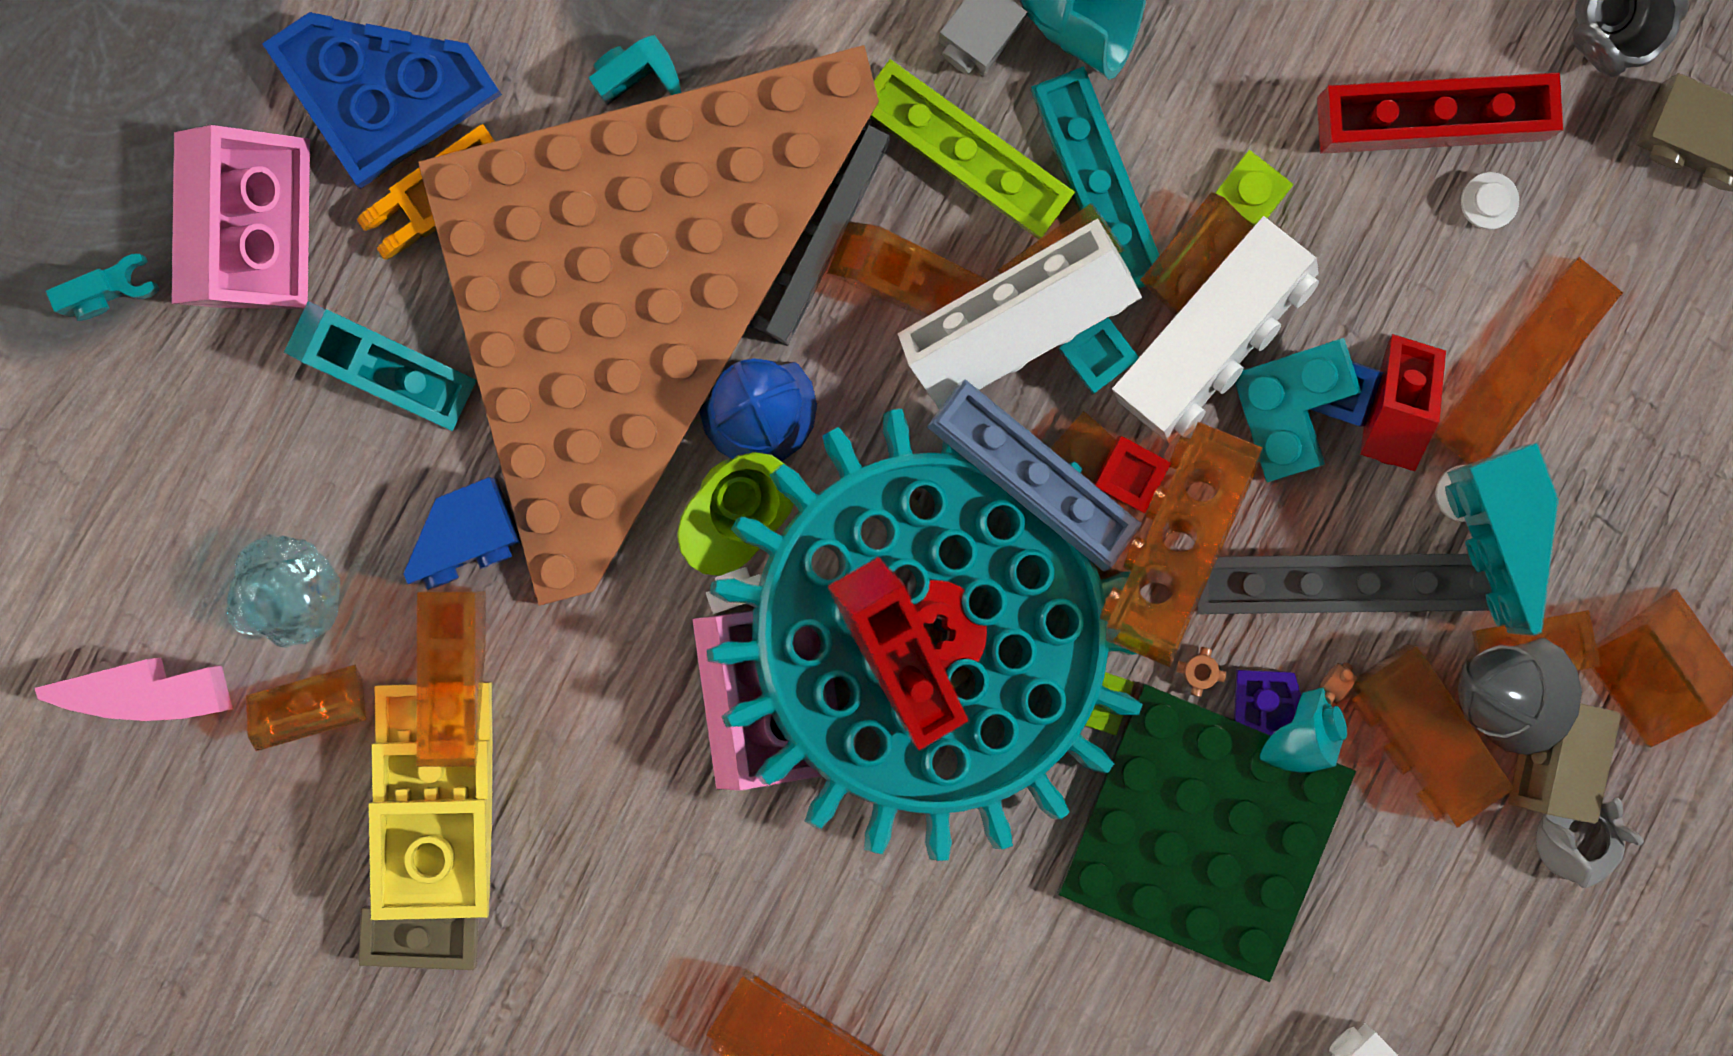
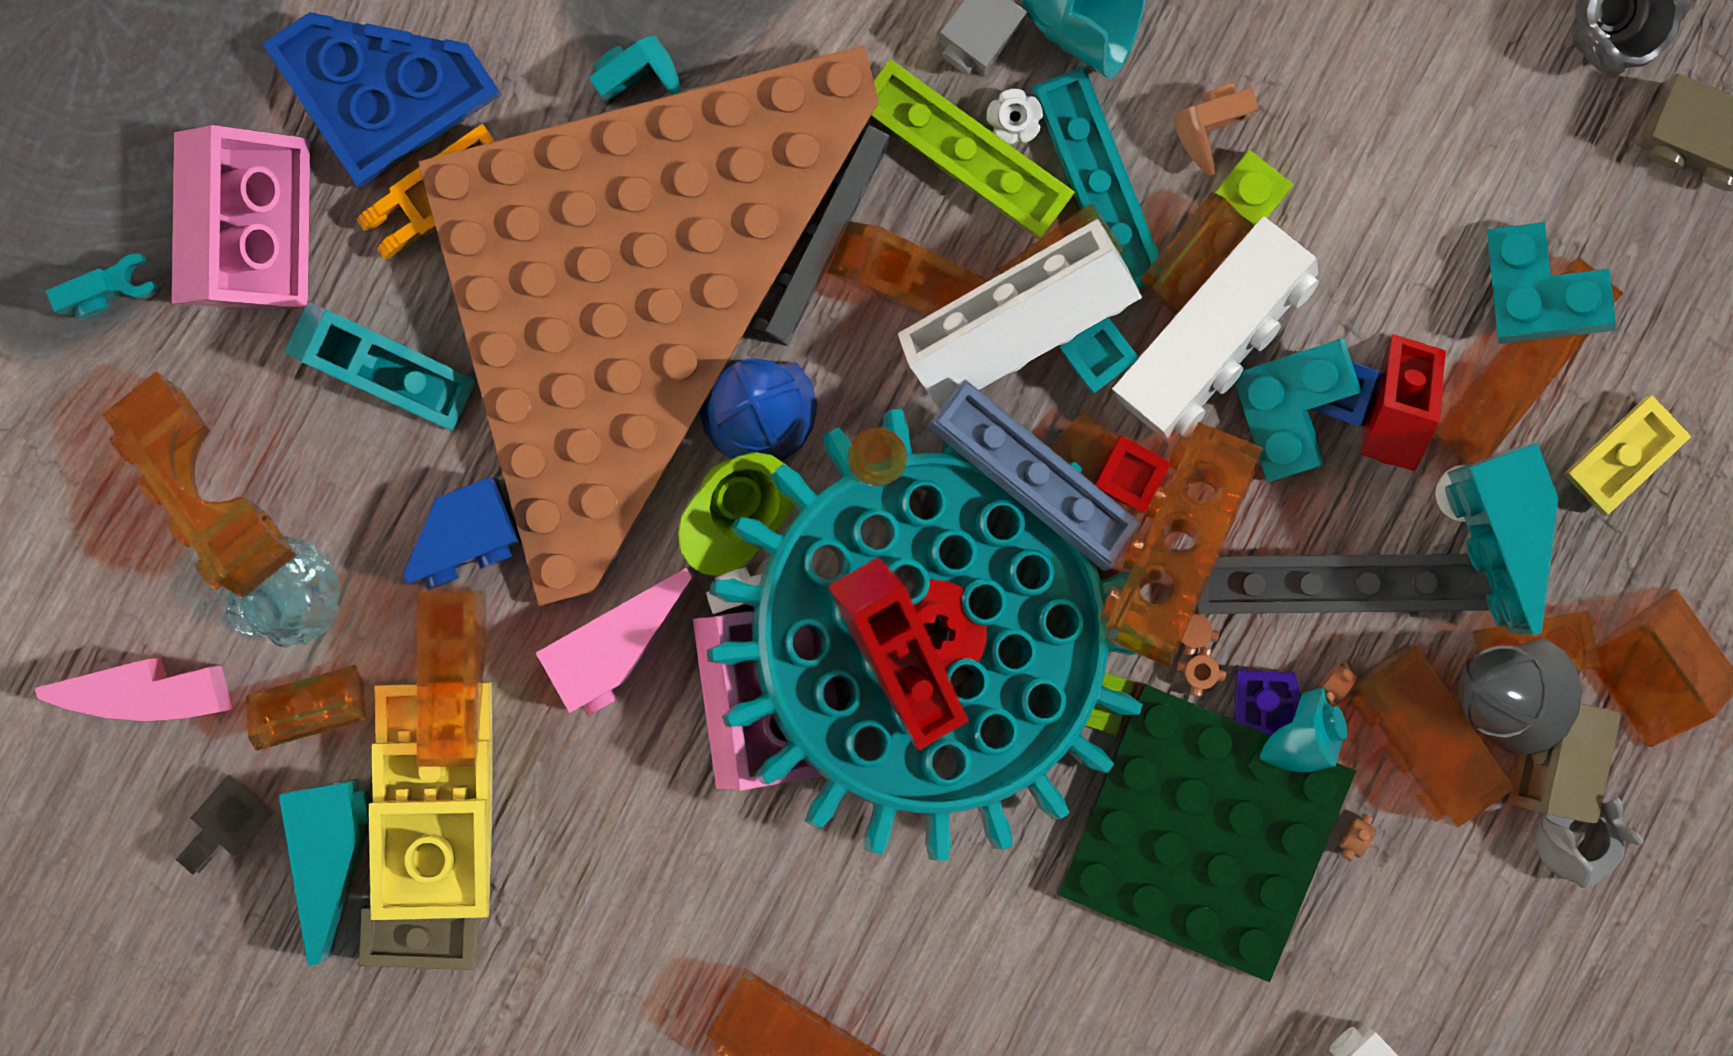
red brick [1317,73,1563,154] -> none
white plate [1461,172,1520,230] -> none
none -> clear orange arch [102,371,297,599]
none -> clear smoke plate [176,774,275,875]
none -> teal slope [279,779,371,966]
none -> bright pink slope [536,568,696,716]
none -> clear orange plate [848,427,907,487]
none -> white plate [987,88,1043,145]
none -> nougat piece [1169,606,1219,656]
none -> nougat plate [1173,84,1259,176]
none -> nougat piece [1338,814,1376,861]
none -> teal plate [1487,222,1616,344]
none -> light yellow plate [1564,395,1691,515]

